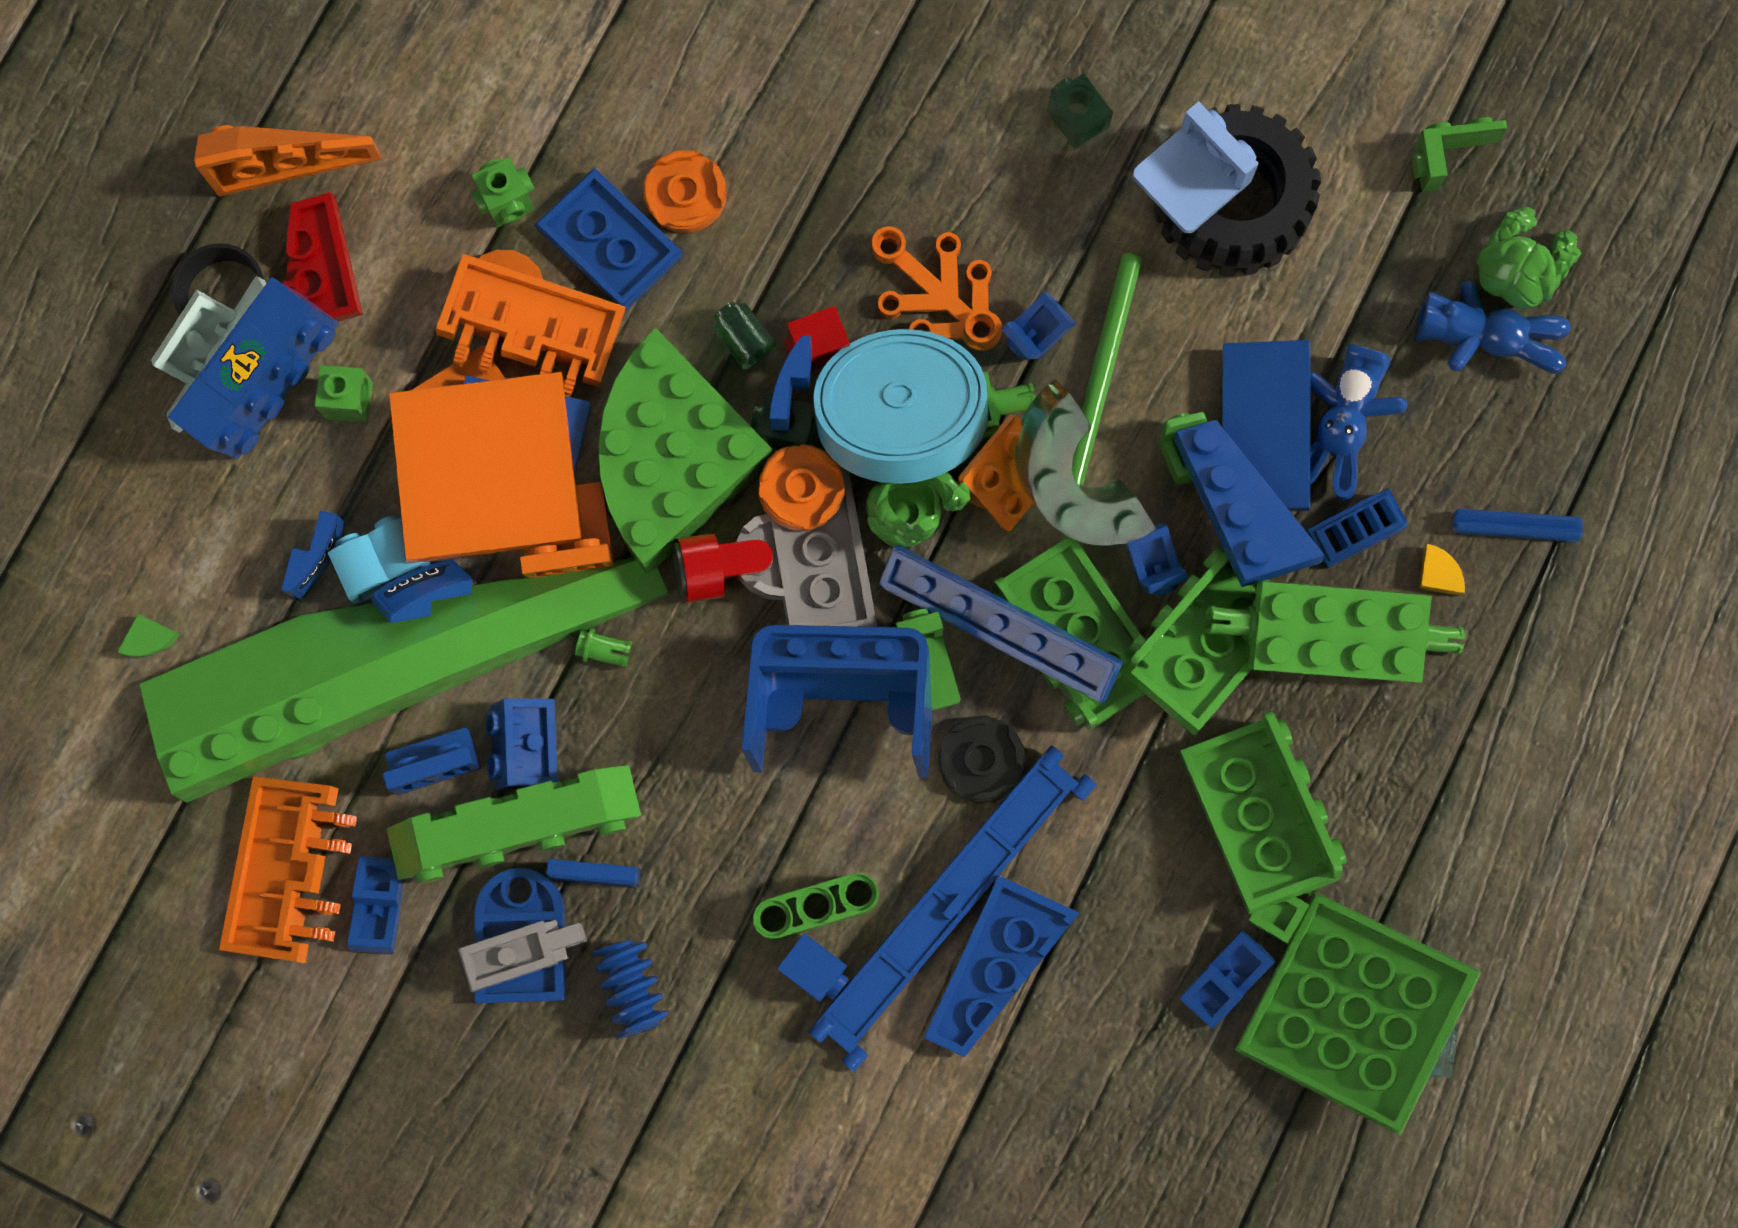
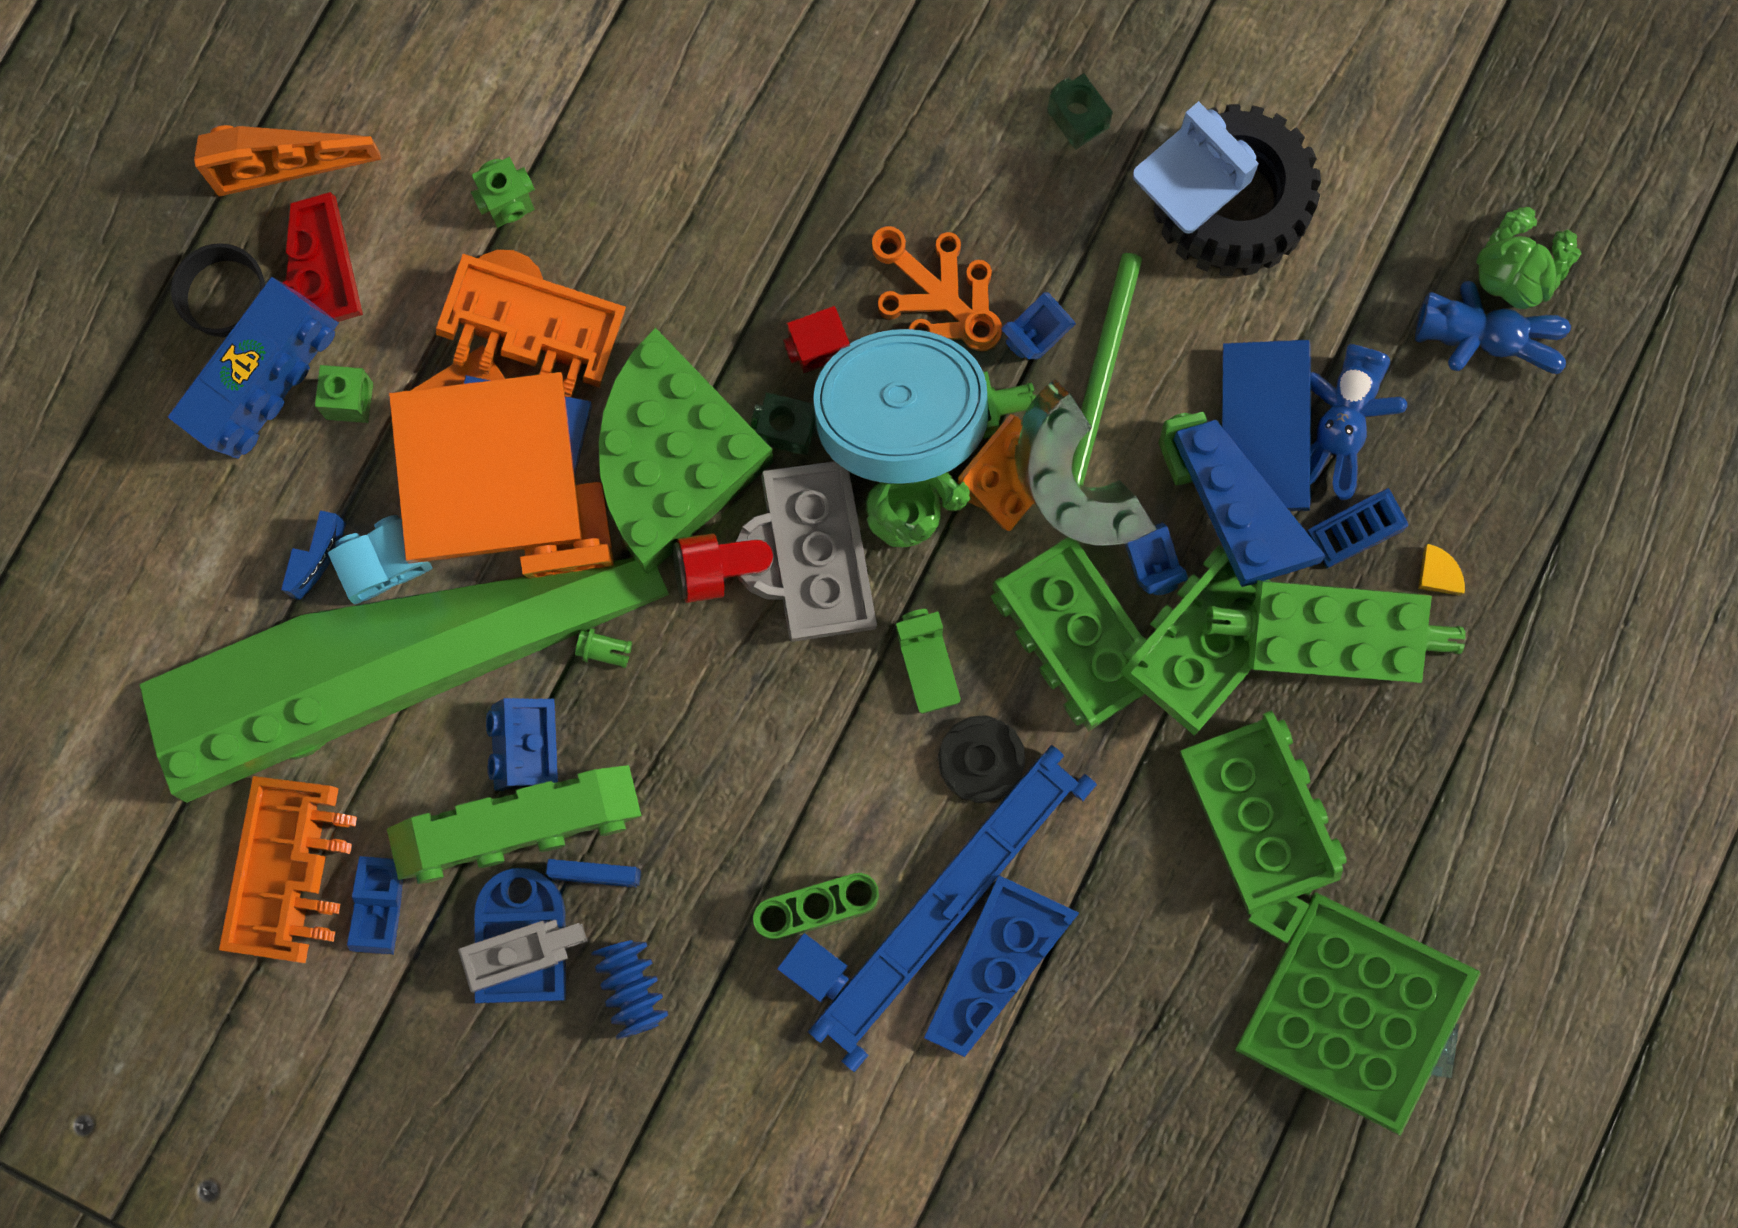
bright green tile [118,614,180,659] -> none
light aqua bracket [151,276,266,433] -> none
blue slope [372,559,473,623] -> none
blue bracket [383,728,481,795] -> none
blue tile [534,167,683,312] -> none
orange tile [643,150,726,234] -> none
clear green brick [712,302,777,370] -> none
blue windscreen [742,625,932,778] -> none
orange tile [758,445,845,531] -> none
blue slope [769,336,812,431] -> none
blue tile [878,546,1123,703] -> none
blue slope [1179,929,1275,1029] -> none
bright green bracket [1412,117,1507,192] -> none
blue axle [1452,508,1583,542] -> none

